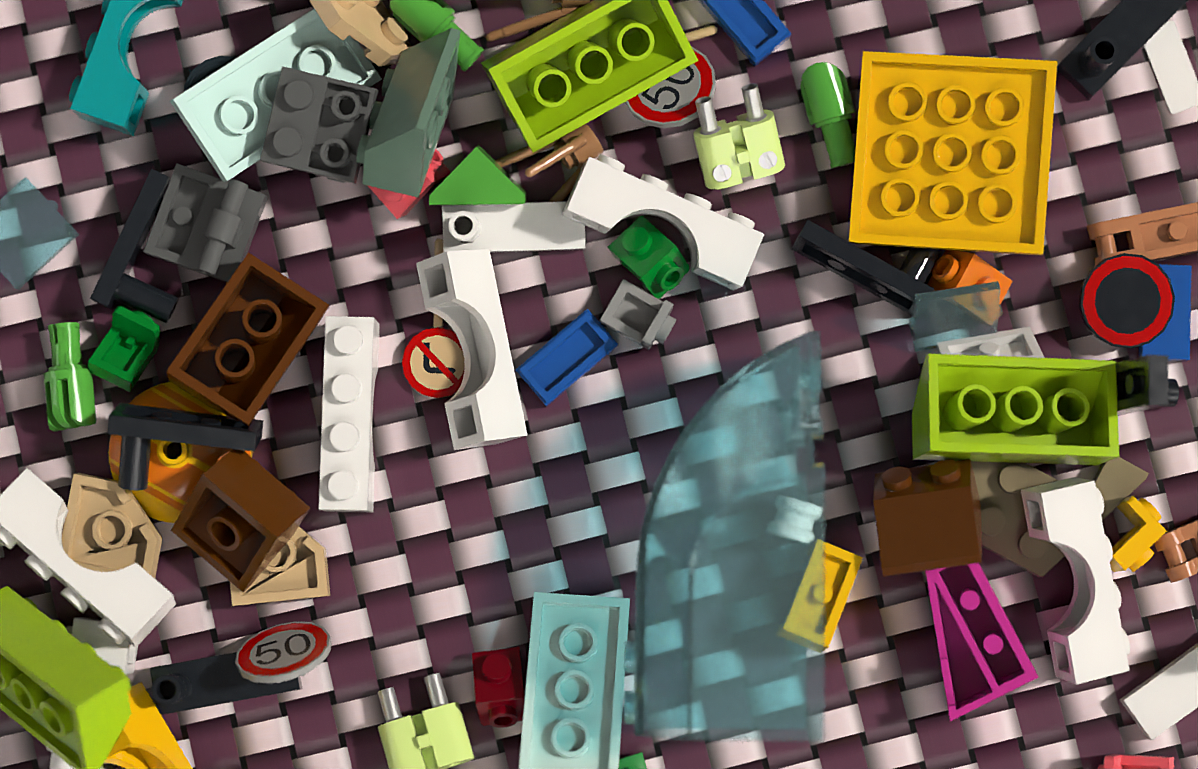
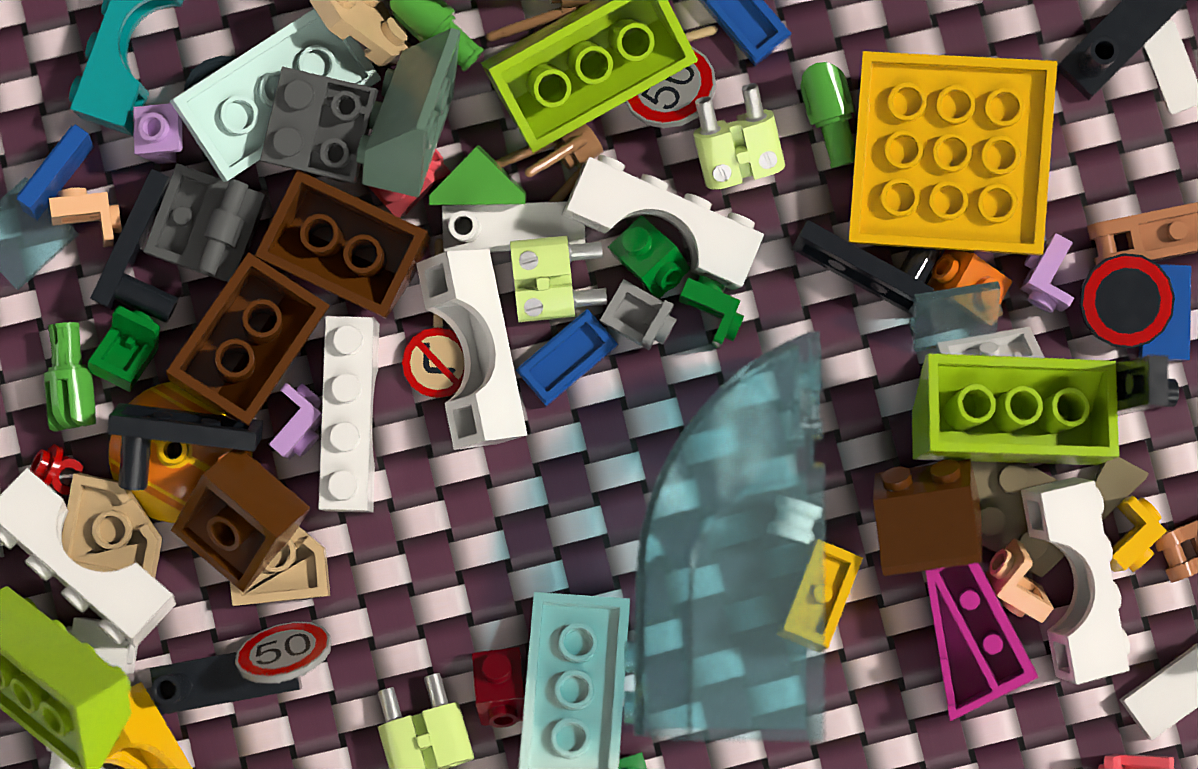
none -> blue tile [17,124,94,220]
none -> red plate [30,444,84,495]
none -> light nougat bracket [49,188,122,247]
none -> lavender bracket [133,103,183,164]
none -> reddish brown slope [255,170,431,319]
none -> lavender bracket [269,383,323,460]
none -> yellowish green piece [510,236,607,322]
none -> green bracket [679,276,744,349]
none -> light nougat bracket [985,538,1054,623]
none -> lavender bracket [1020,233,1074,313]

